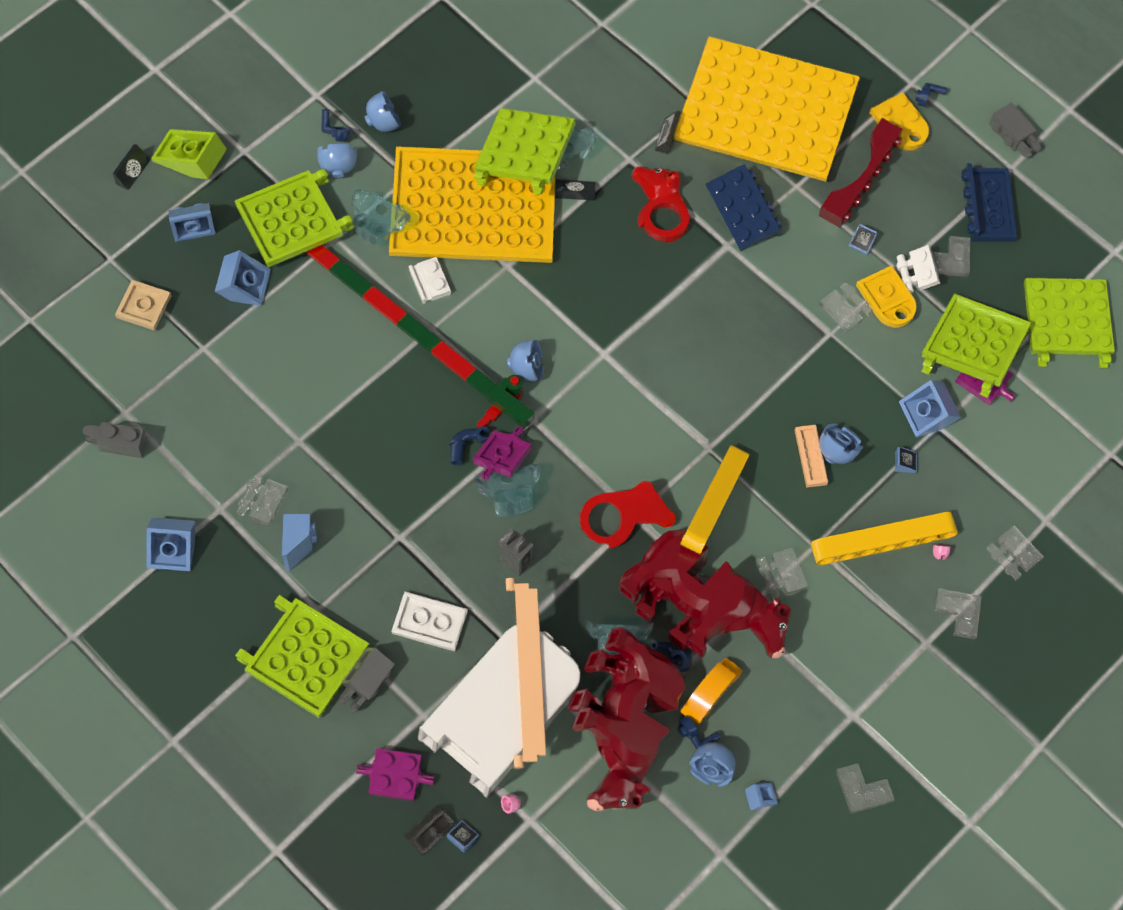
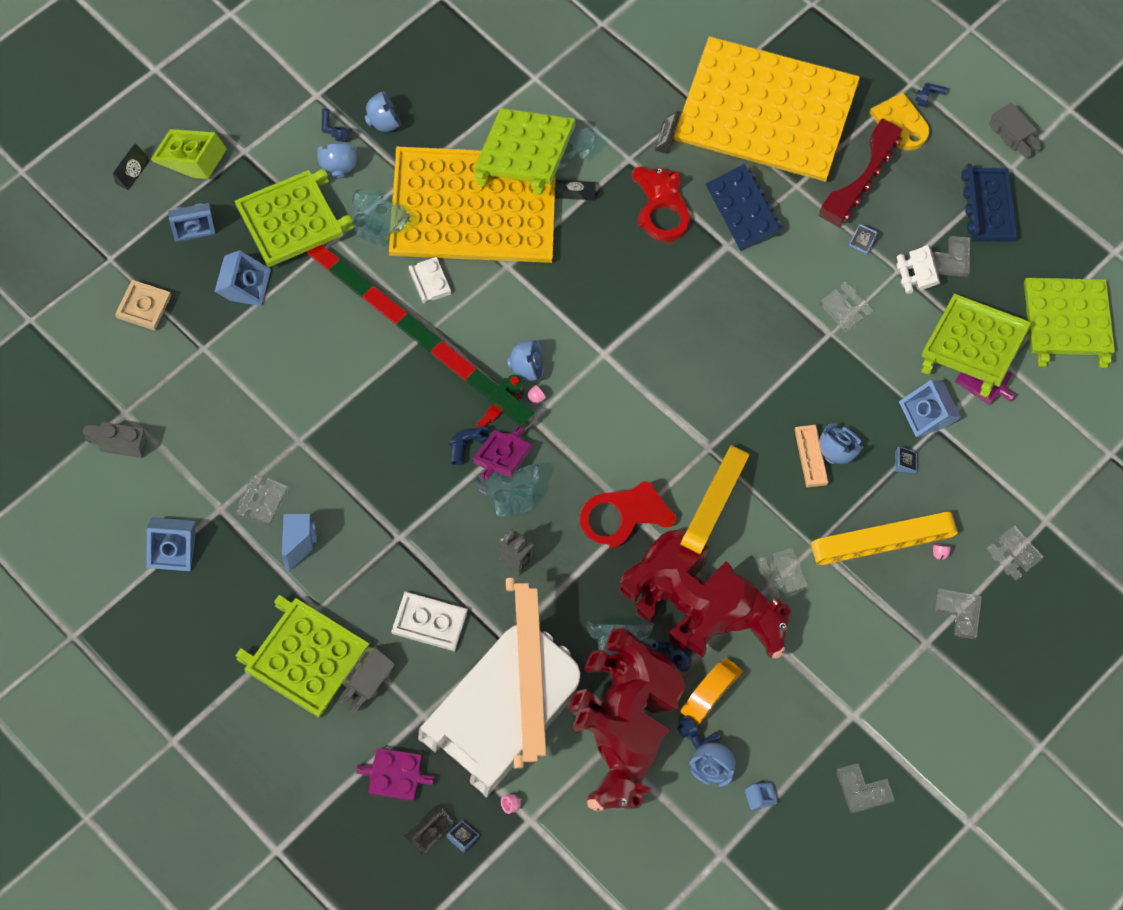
yellow plate [856,265,916,328] -> none
none -> bright pink hinge [528,385,546,404]

